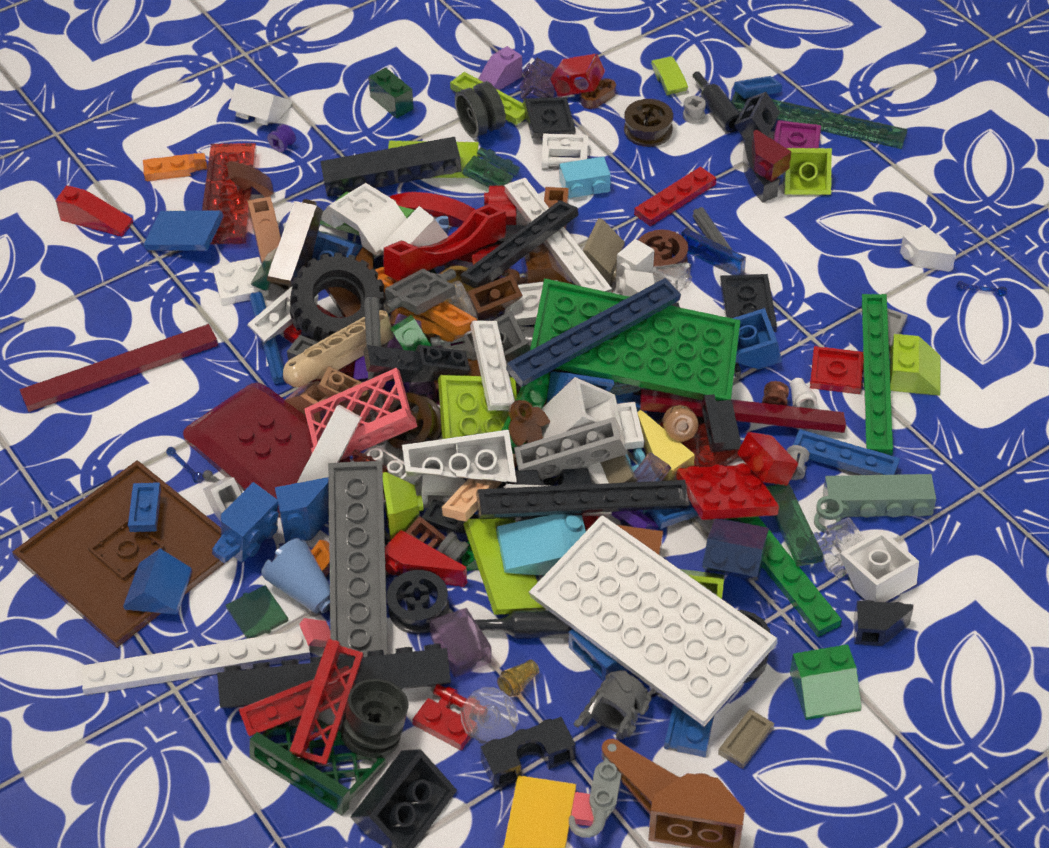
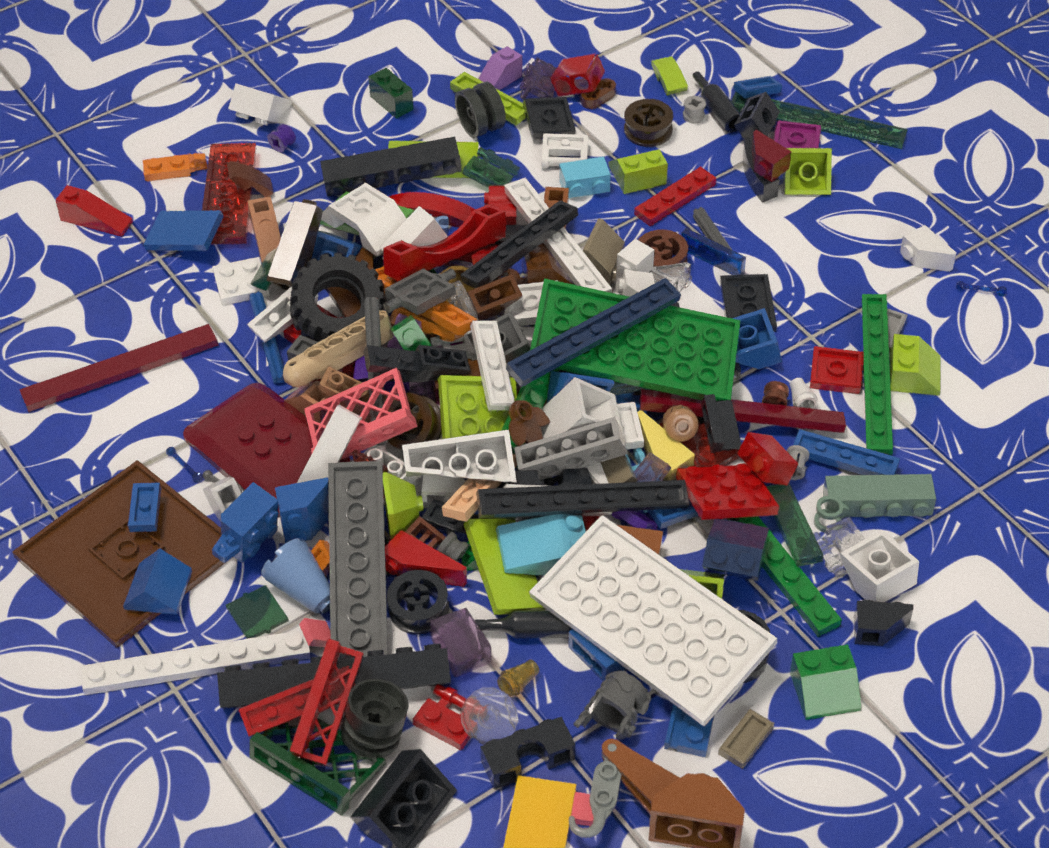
none -> lime slope [608,149,668,194]

